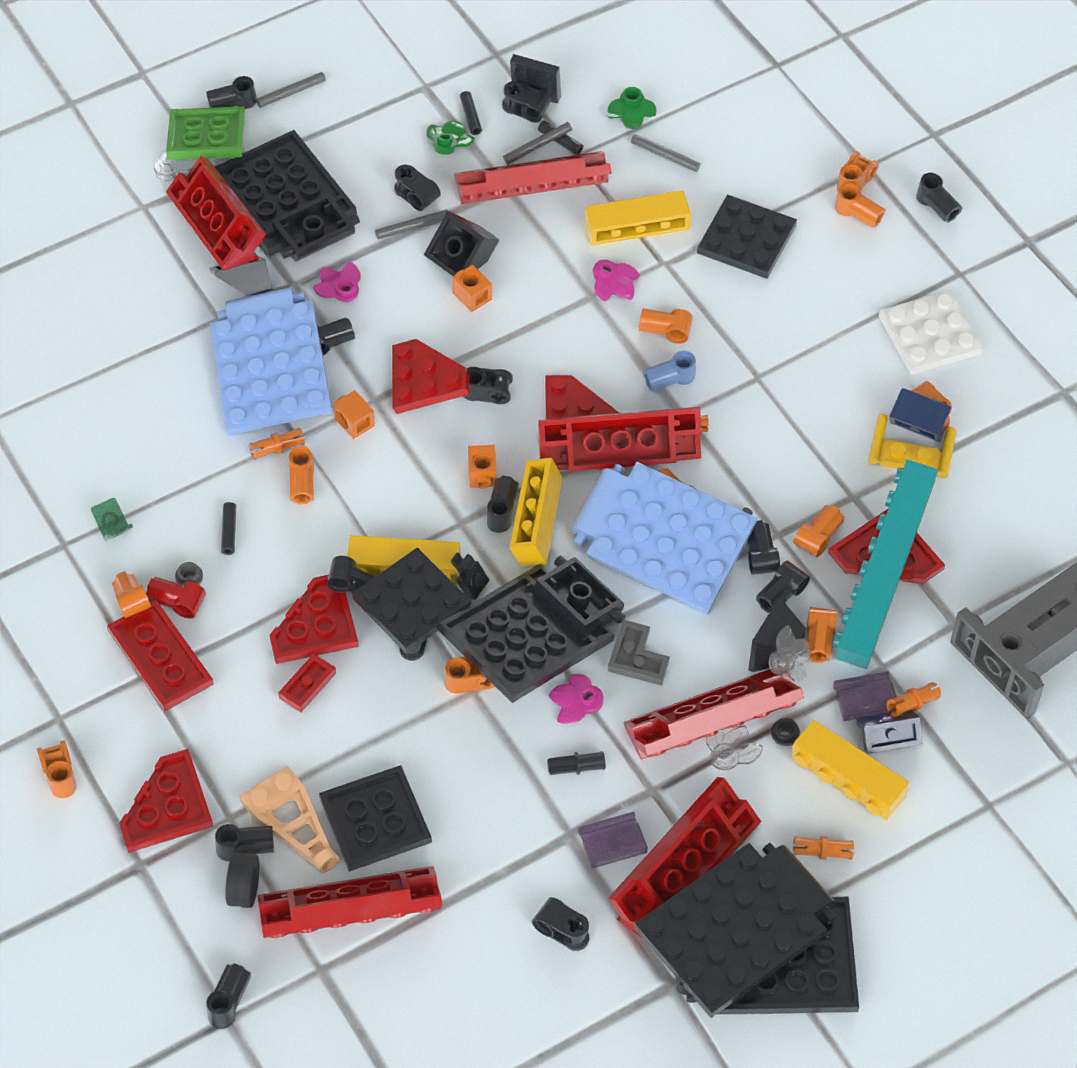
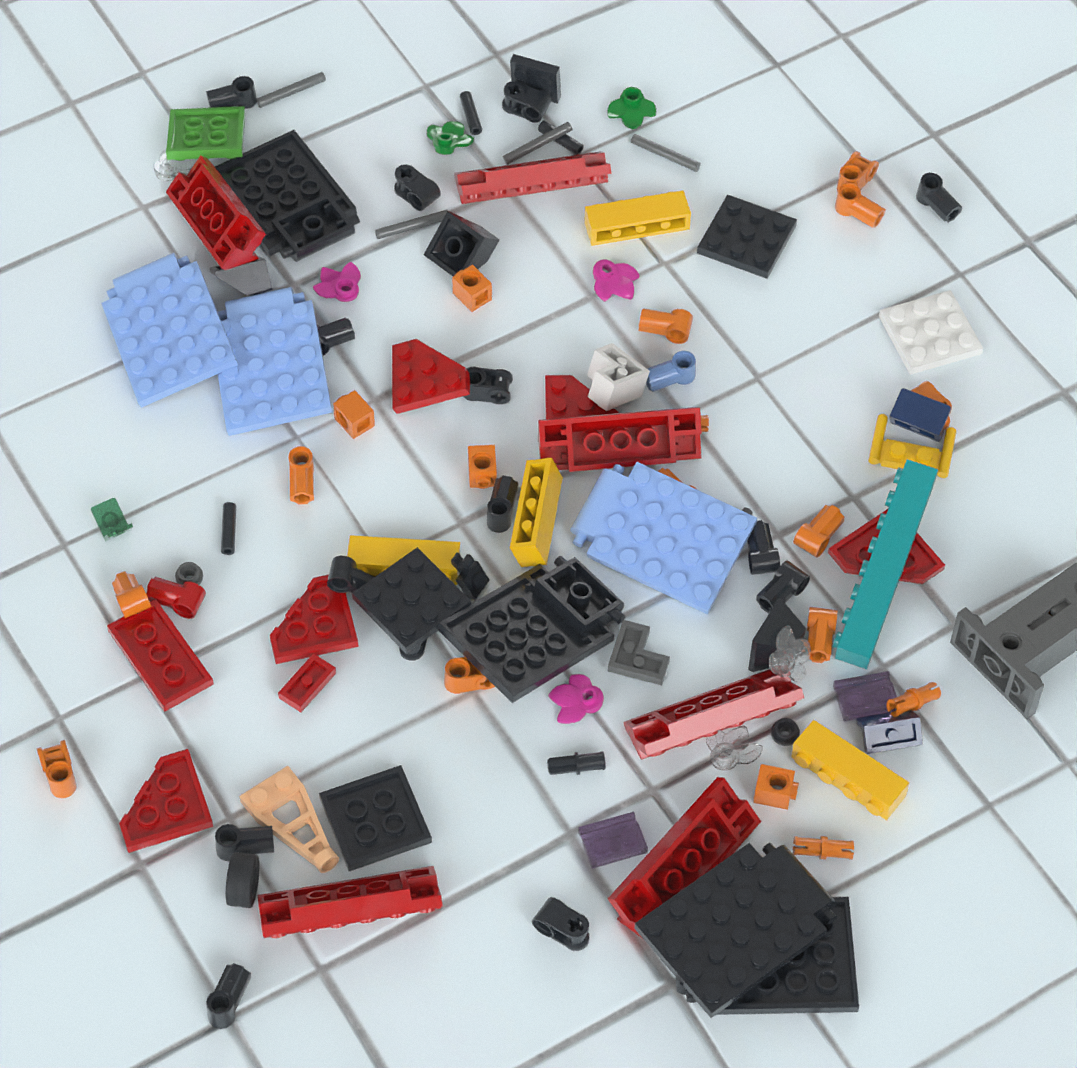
orange pin [249,428,305,460] -> none
none -> light blue plate [101,253,238,408]
none -> white brick [587,343,650,411]
none -> orange brick [753,764,799,810]

